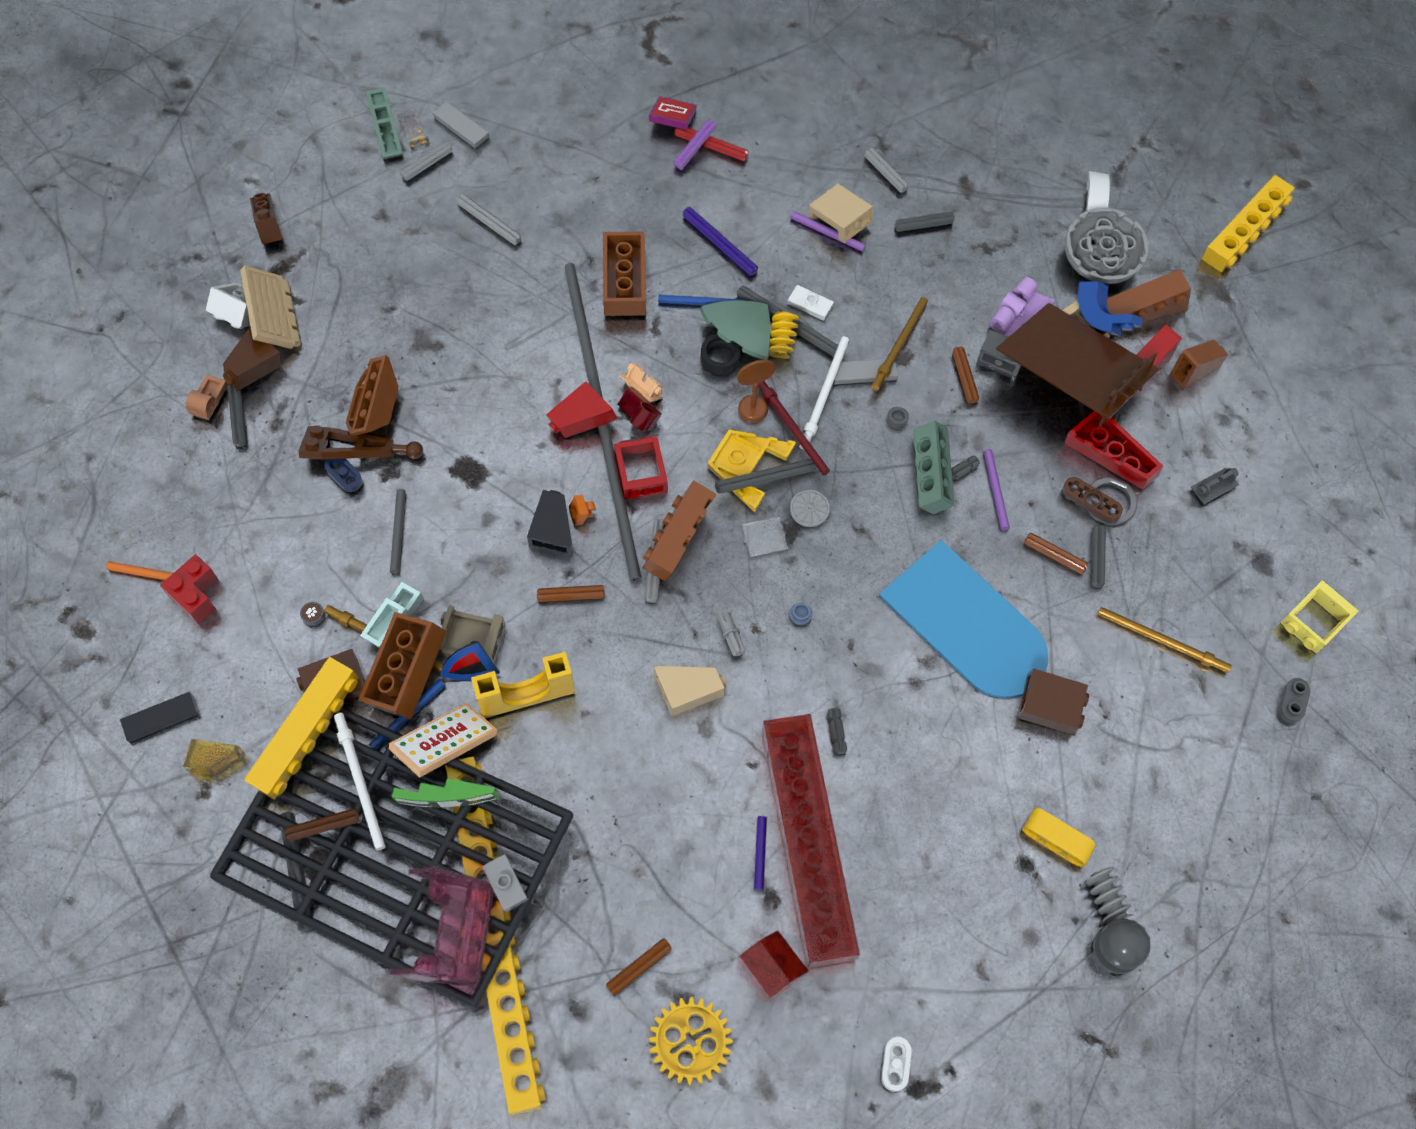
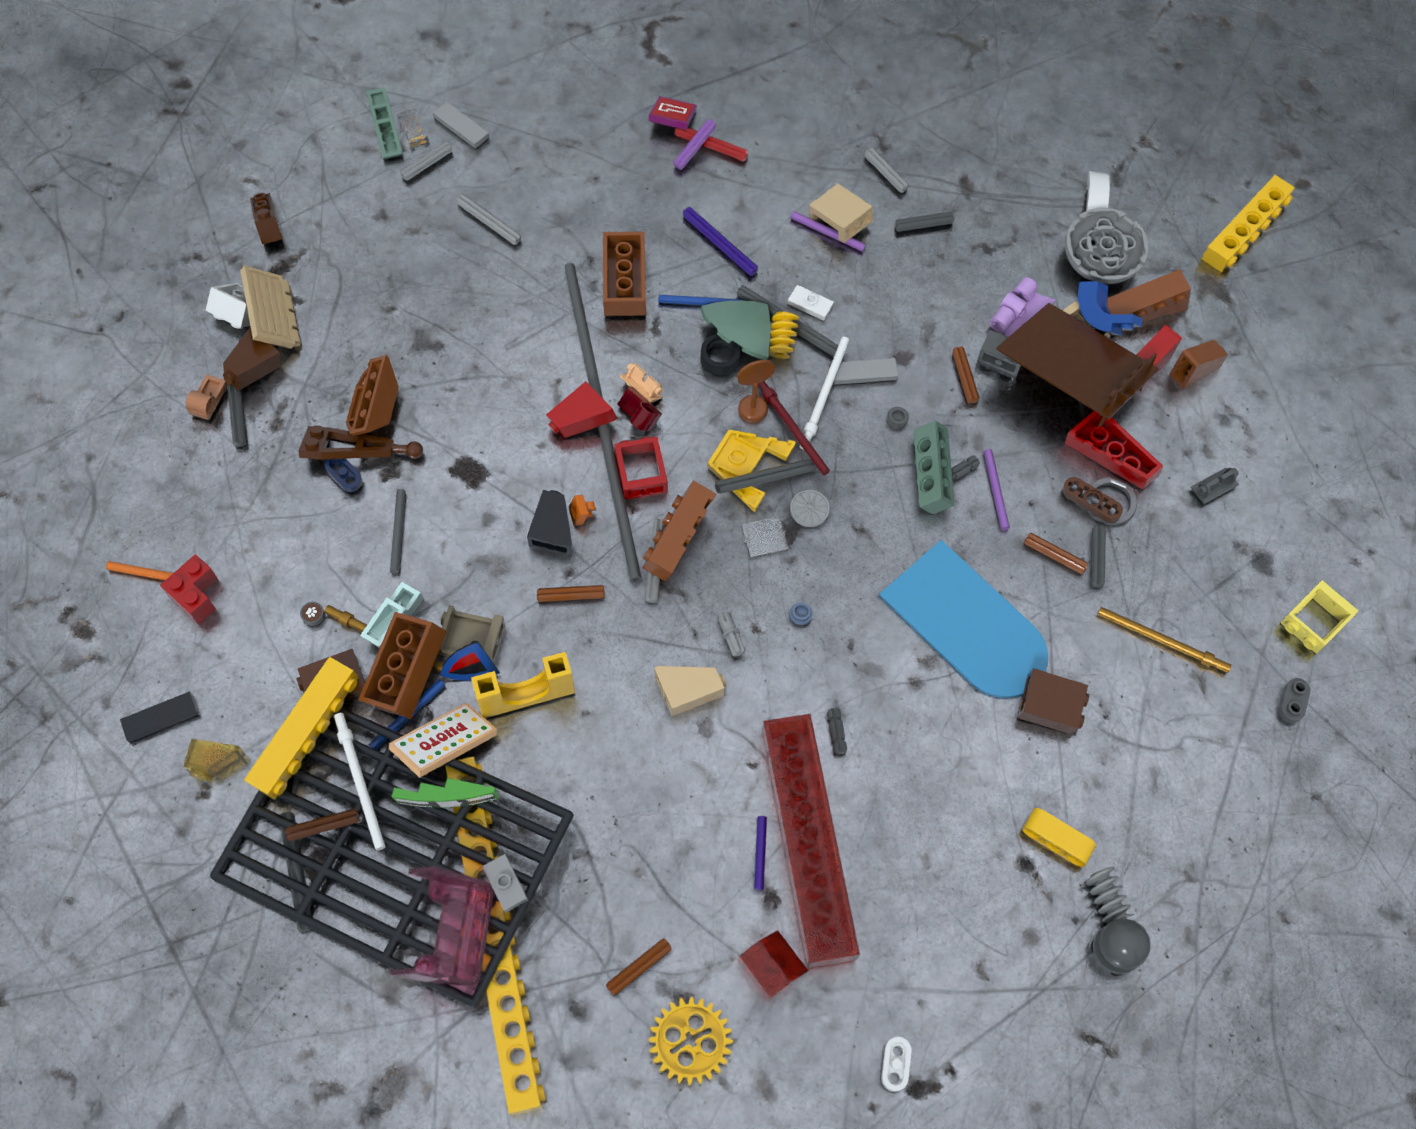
pearl gold bar [871,297,928,391] -> none

